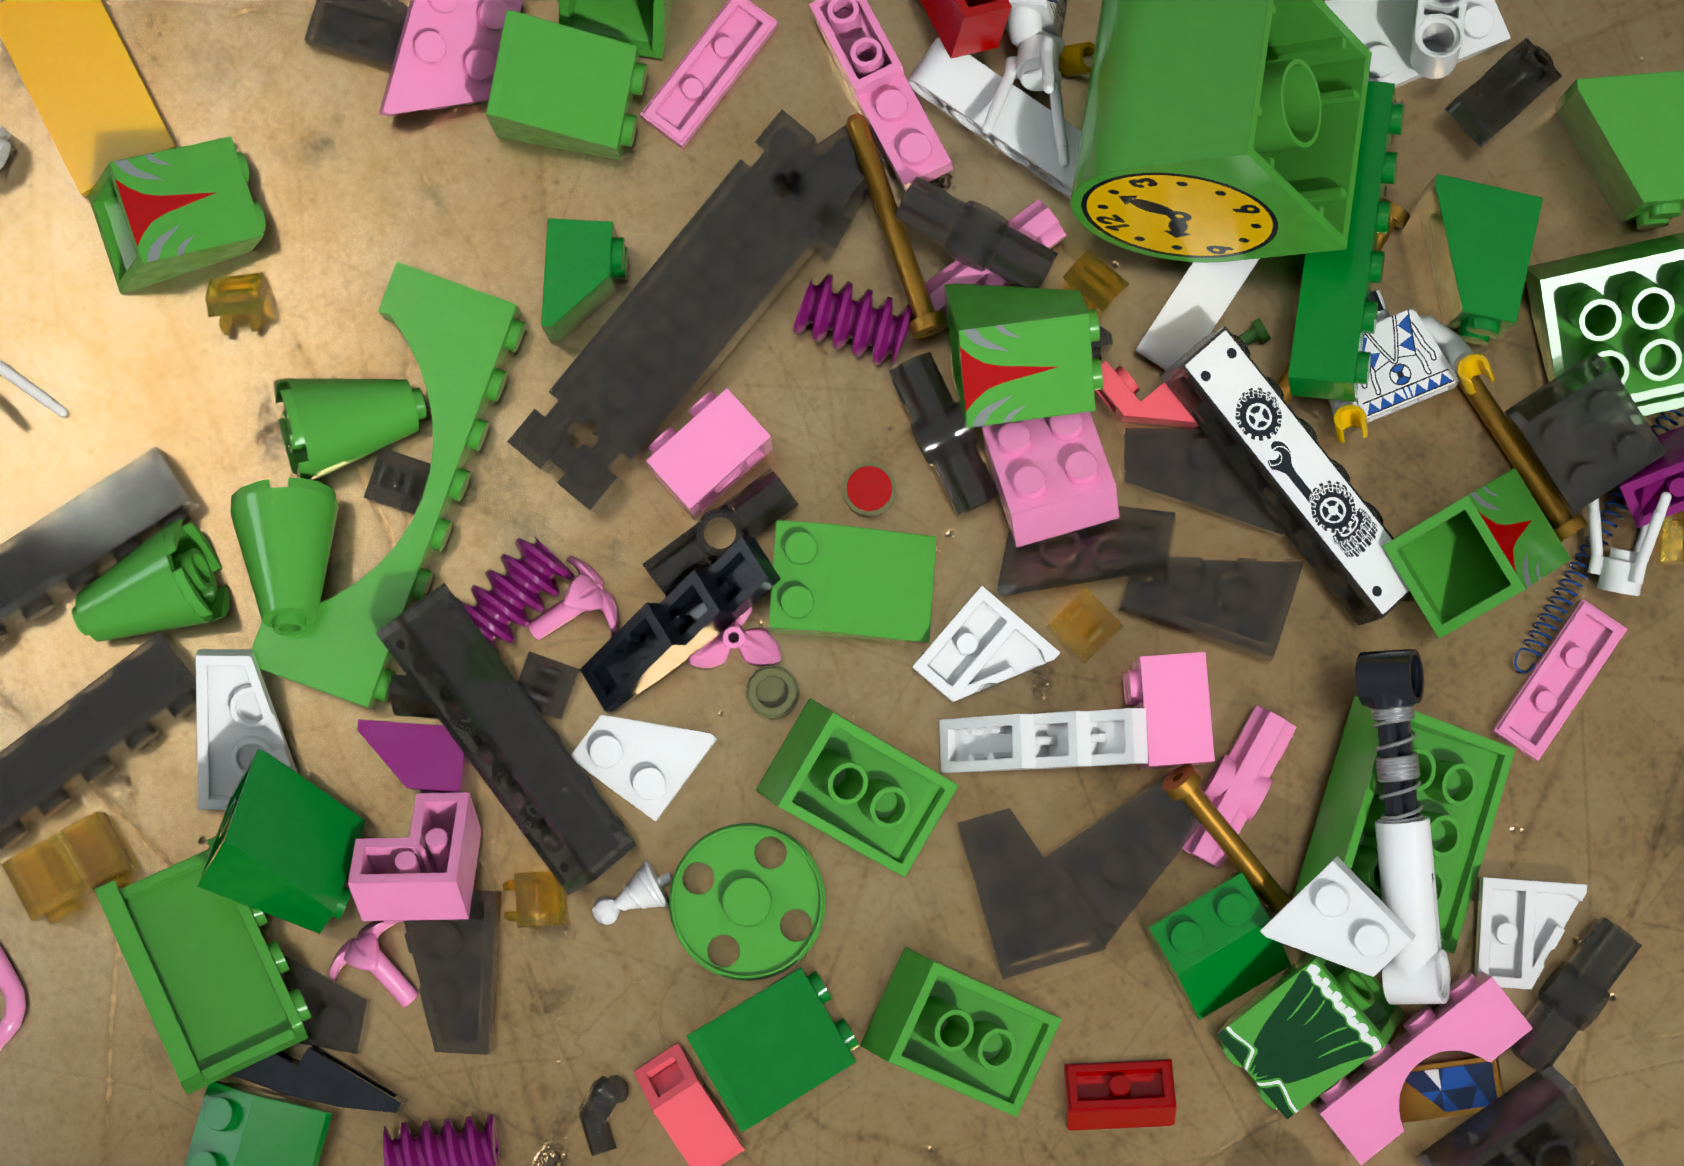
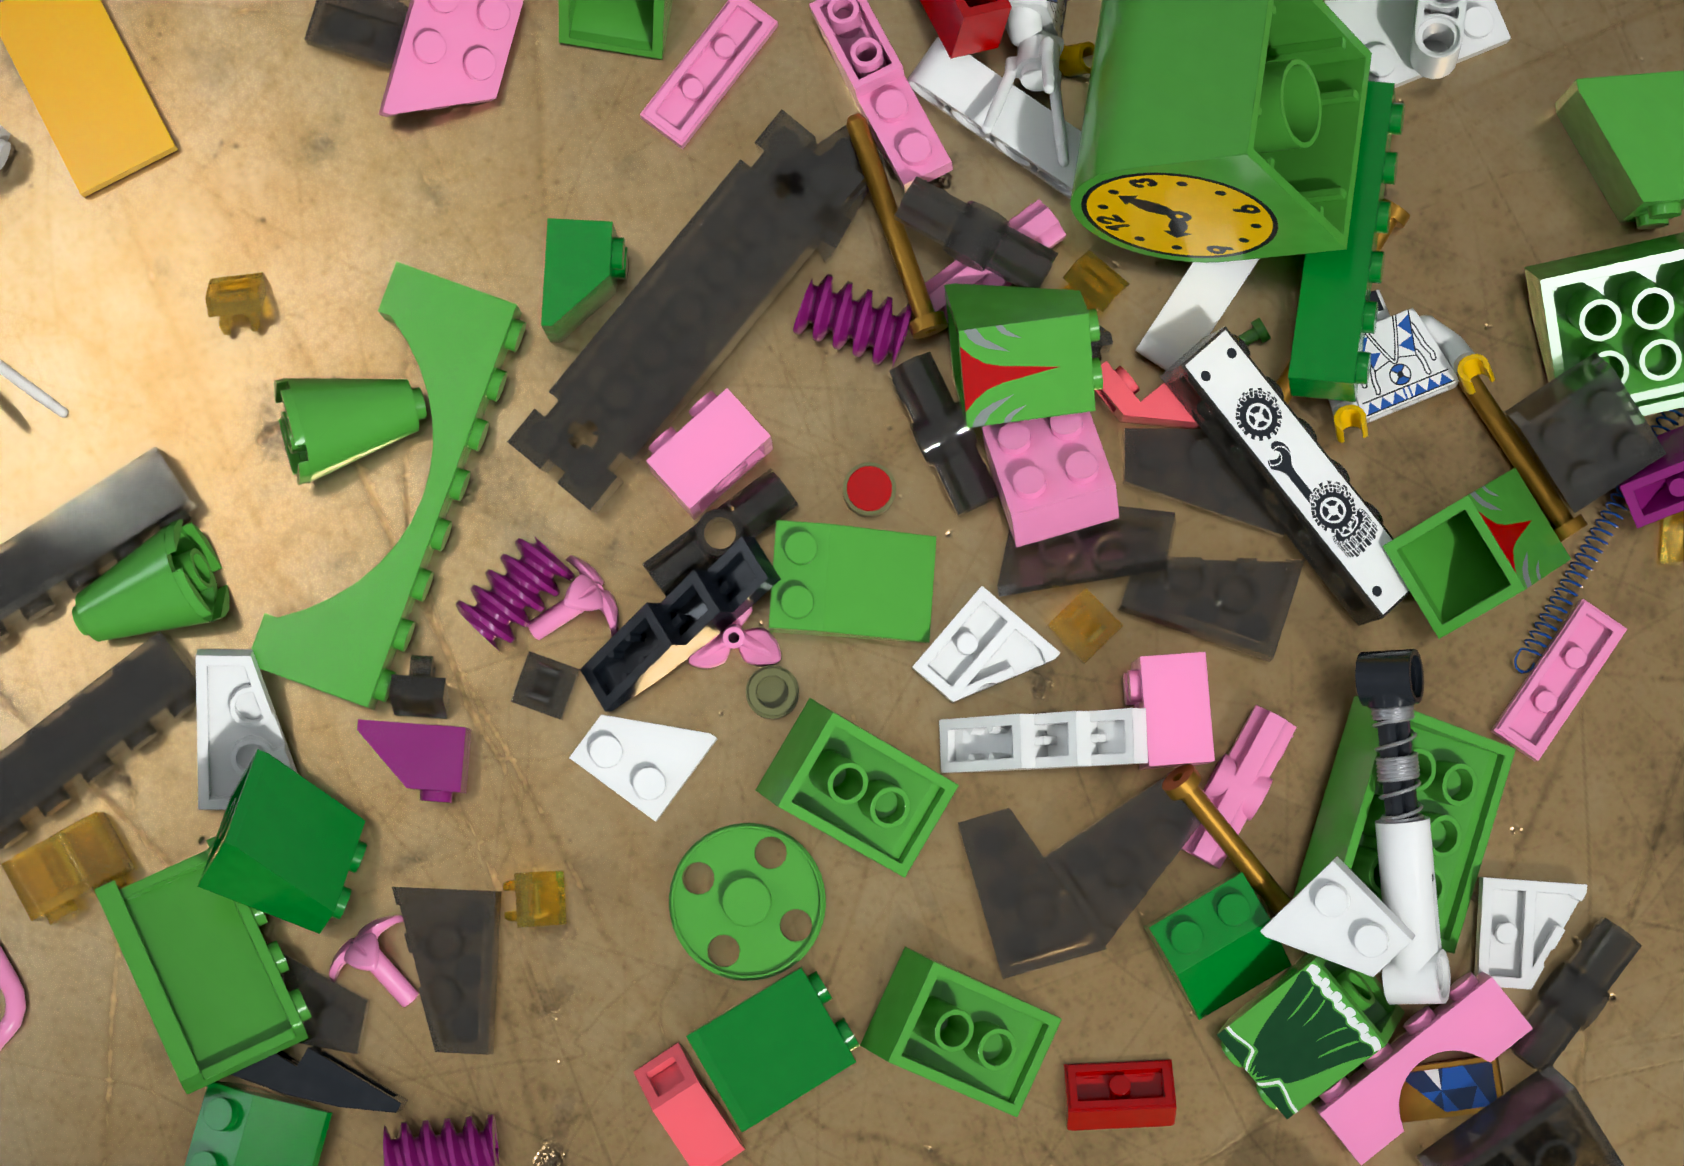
bright green slope [88,136,266,294] -> none
bright green cone [230,478,339,635] -> none
bright pink brick [348,792,482,921] -> none
clear smoke tile [364,448,431,515] -> none
clear smoke brick [376,583,636,895] -> none
bright green slope [486,10,647,160] -> none
clear smoke arm [579,1075,629,1156] -> none
white piece [592,860,672,925] -> none
green slope [1417,174,1543,345] -> none
clear smoke slope [1445,38,1562,148] -> none
white plant [1587,491,1672,596] -> none

